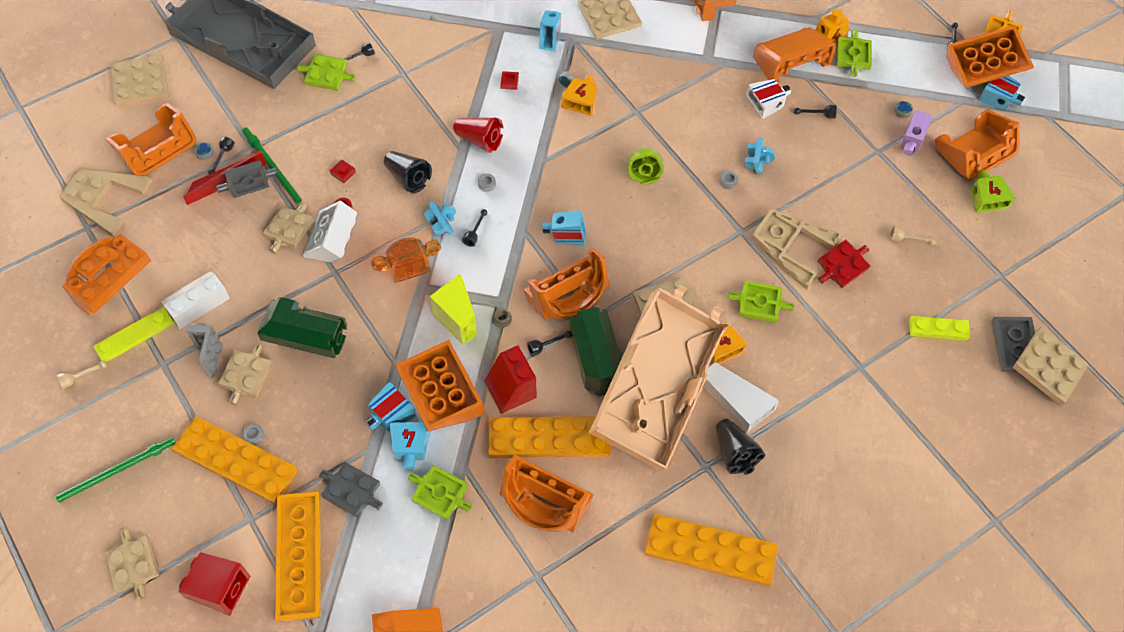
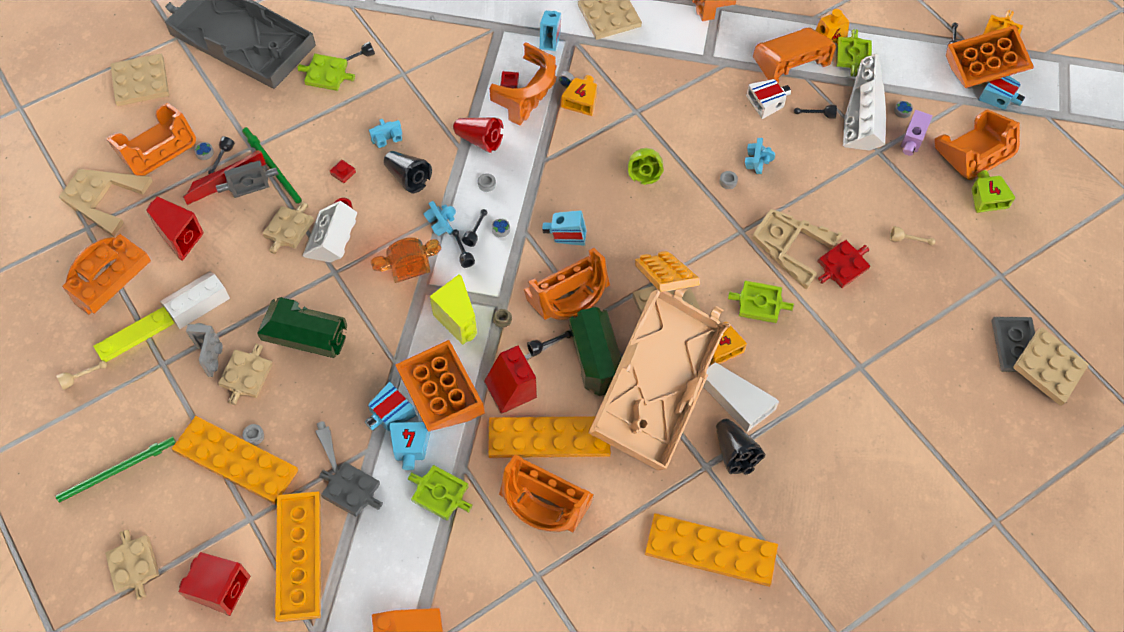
neon yellow plate [909,316,970,341] -> none
none -> red slope [146,196,204,261]
none -> light grey piece [315,421,339,473]
none -> medium azure hips [369,119,403,148]
none -> black hinge [452,229,475,268]
none -> orange piece [489,42,557,125]
none -> tile [492,219,510,237]
none -> light orange plate [635,251,700,292]
none -> white wedge [843,53,886,151]

